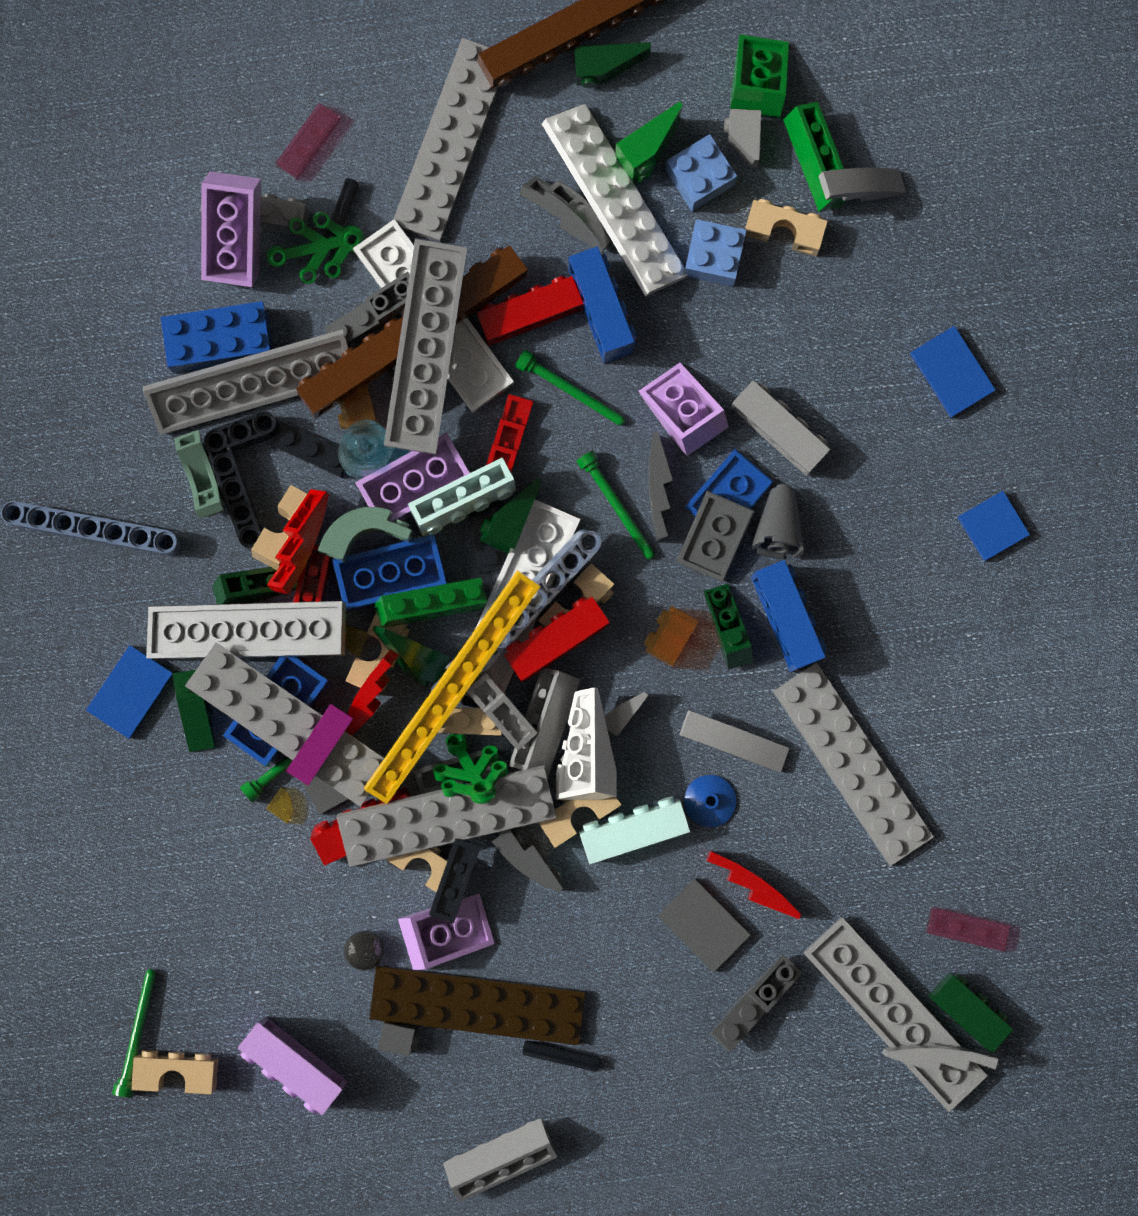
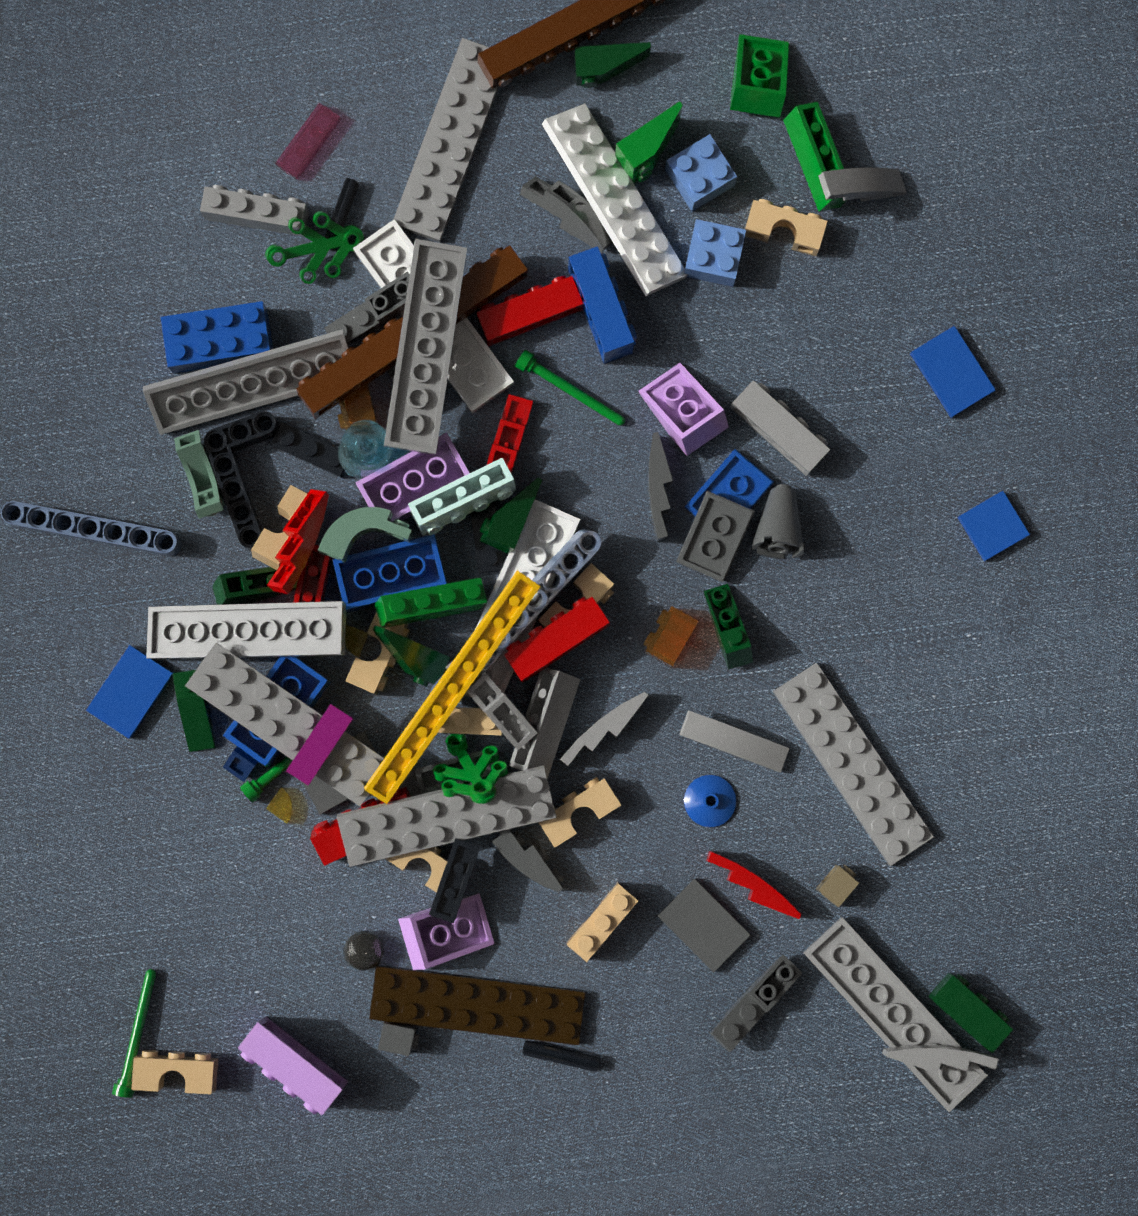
lavender brick [201,171,261,287] -> none
red slope [345,649,399,736] -> none
light grey brick [443,1118,557,1202] -> none
white wedge [556,687,617,800] -> none
green piece [576,450,655,560] -> none
light aqua brick [579,797,690,864] -> none
light grey slope [723,109,761,168] -> none
blue brick [751,560,827,672] -> none
clear pink tile [926,907,1010,951] -> none
none -> dark blue plate [223,746,259,782]
none -> tan arch [567,882,638,962]
none -> dark tan brick [816,865,859,907]

